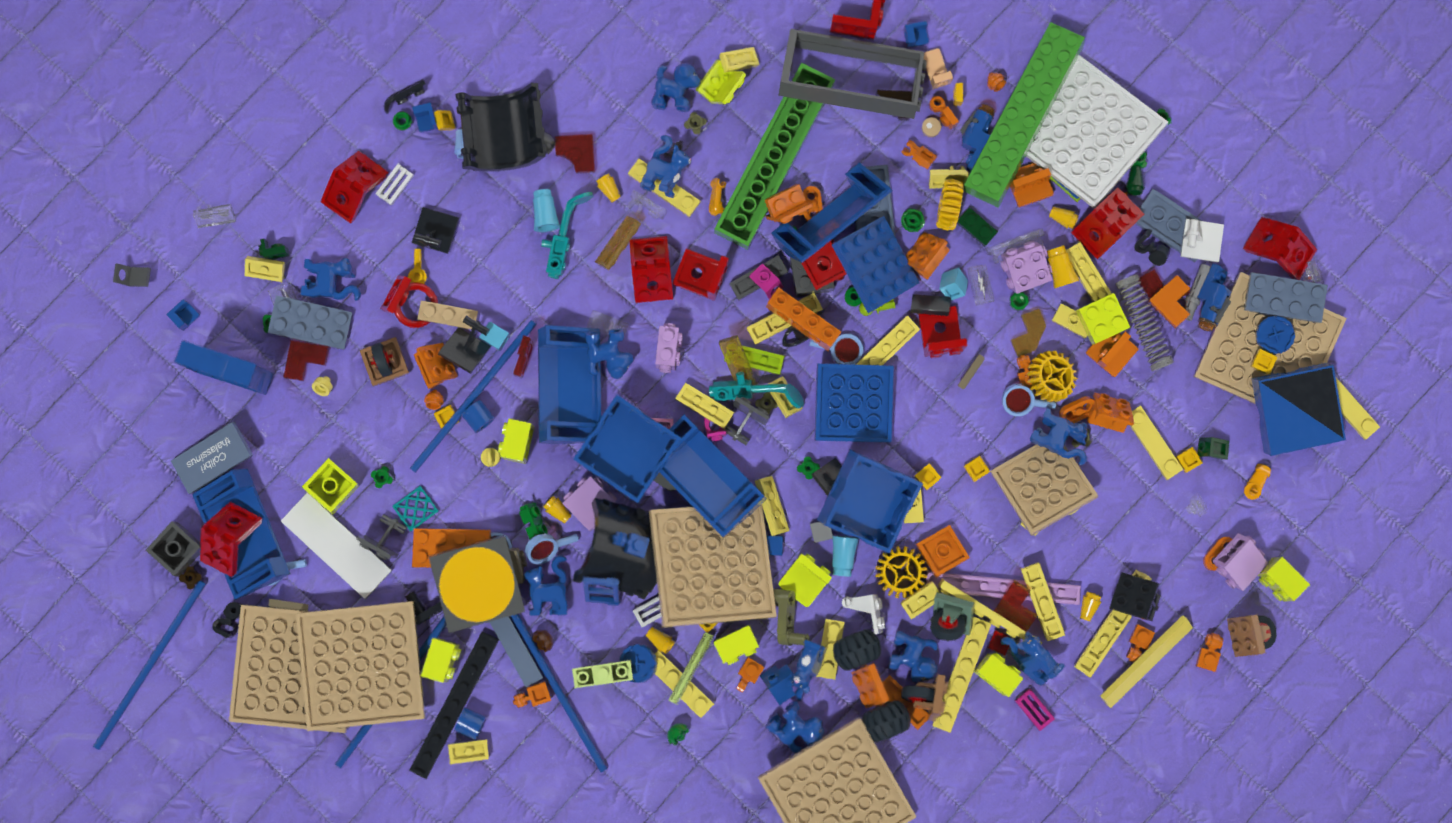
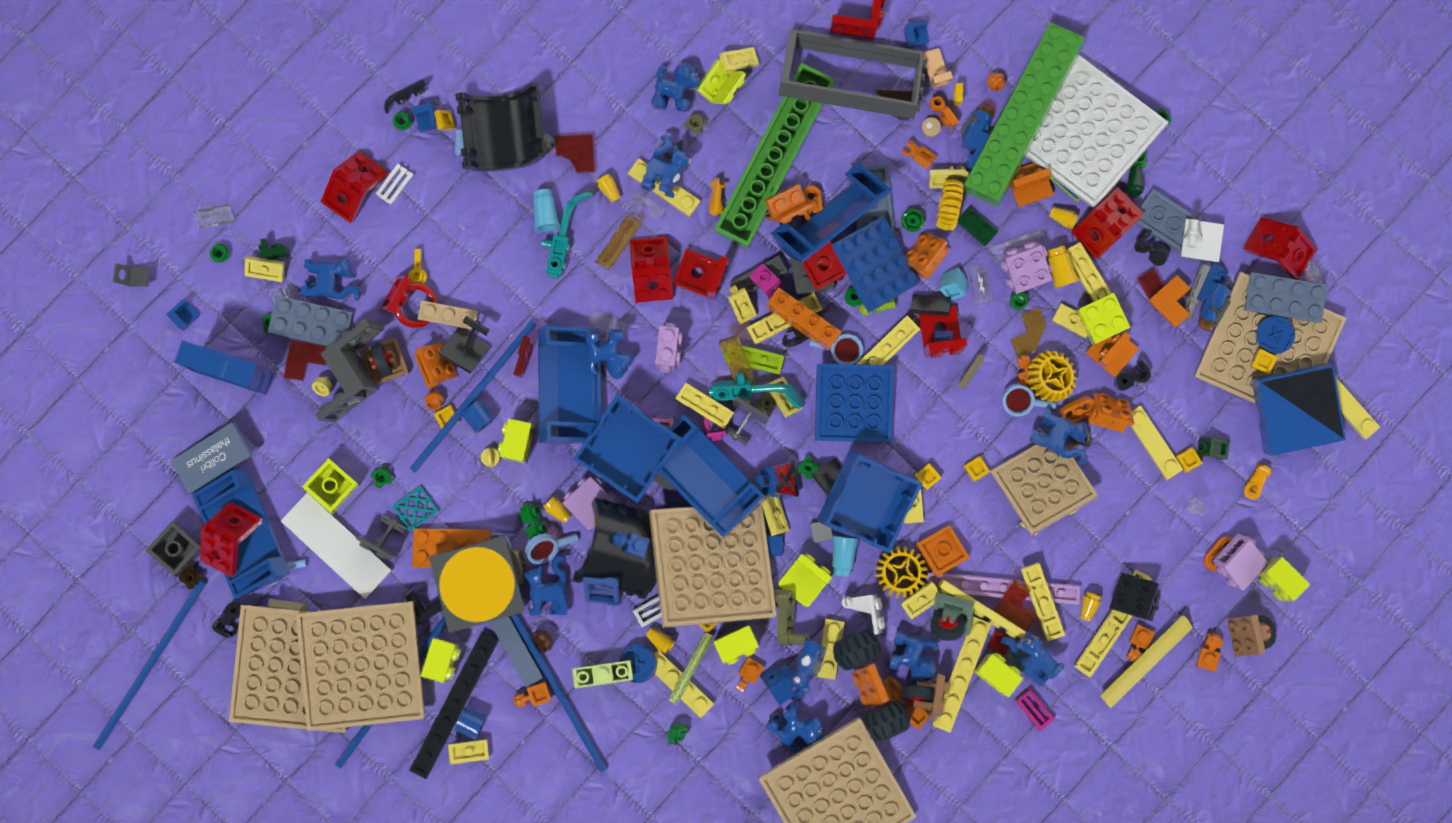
black plate [411,207,459,254] -> none
medium azure panel [479,322,511,352] -> none
light grey piece [1115,274,1174,371] -> none
none -> green plate [210,244,229,263]
none -> dark grey bracket [315,320,385,422]
none -> light yellow plate [727,285,757,325]
none -> torso [756,460,799,499]
none -> blue tile [934,330,953,342]
none -> black leg [1114,361,1151,391]

